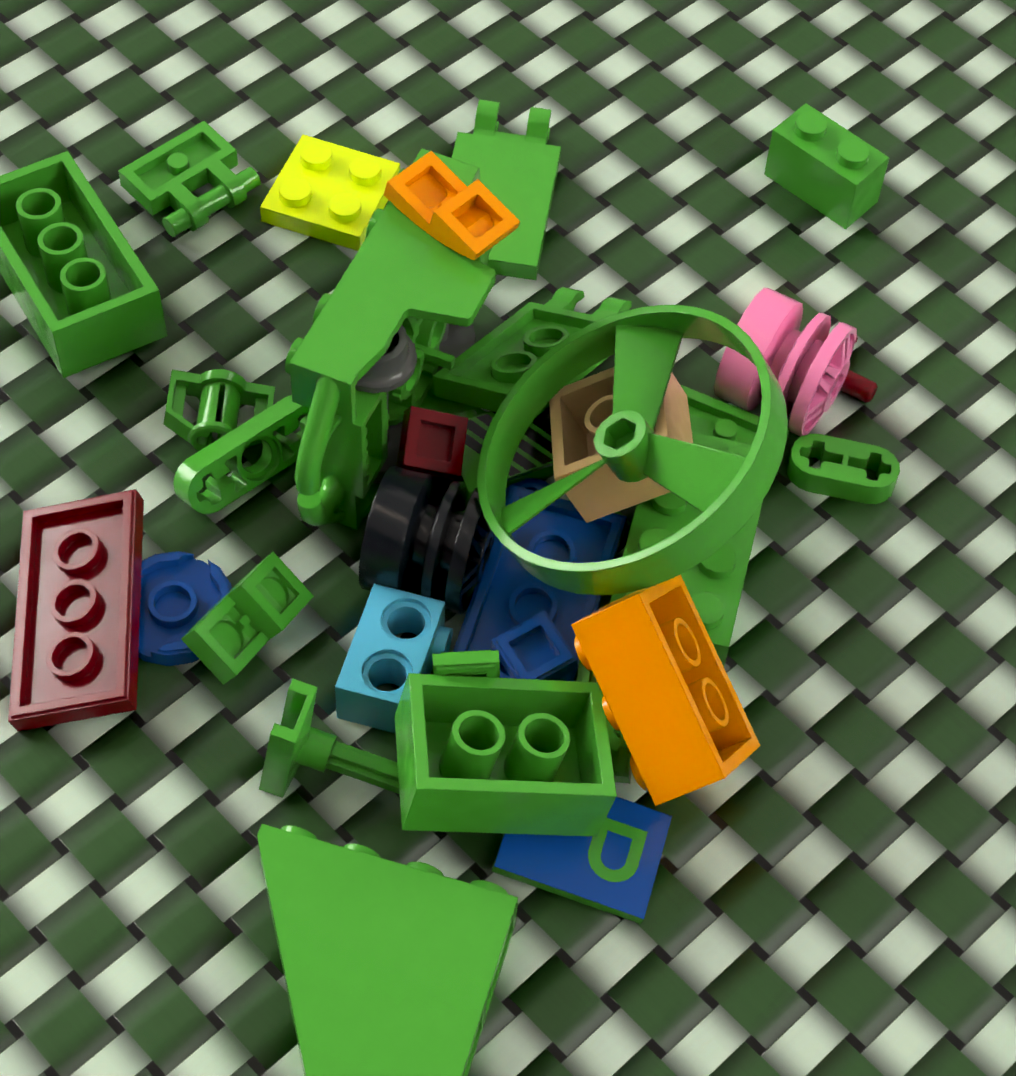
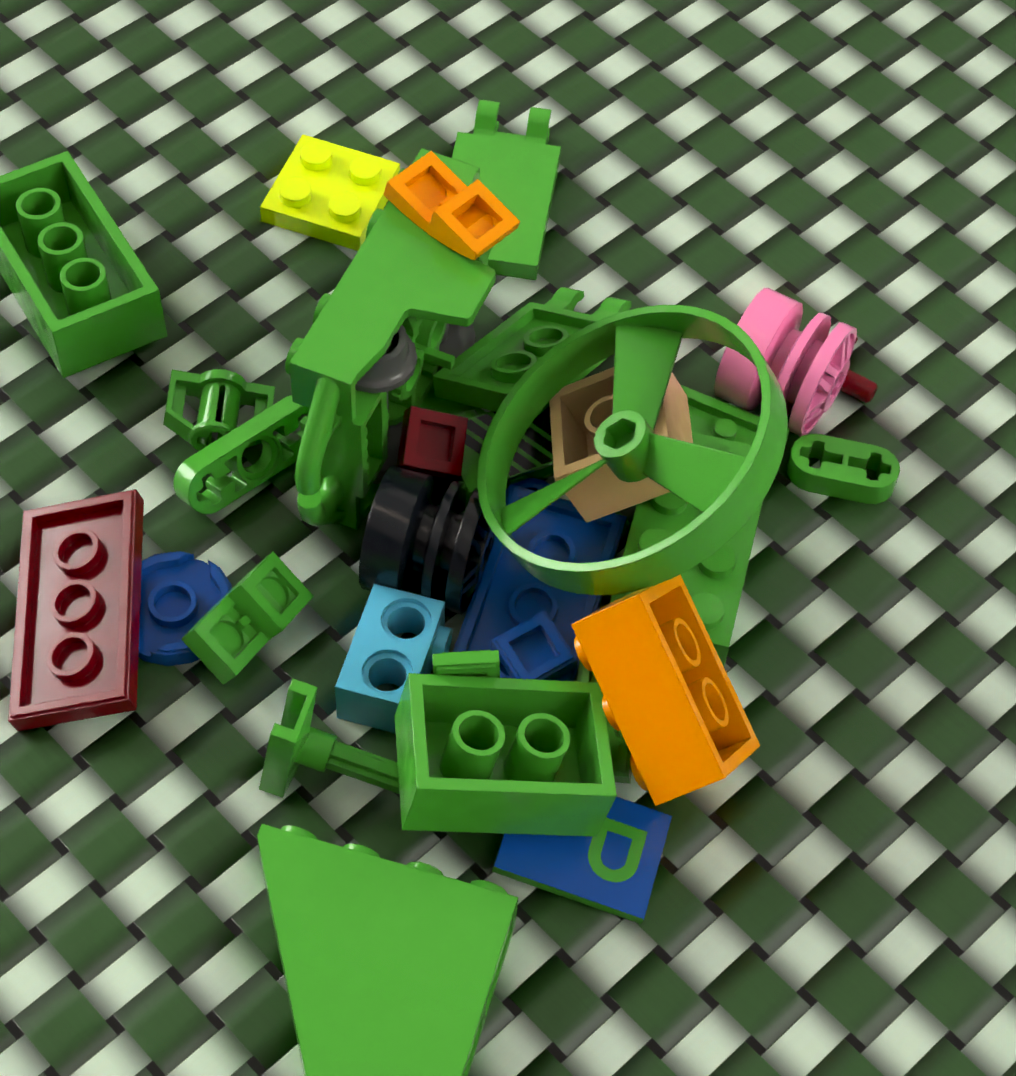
bright green plate [118,121,261,237] -> none
bright green brick [764,103,889,229] -> none

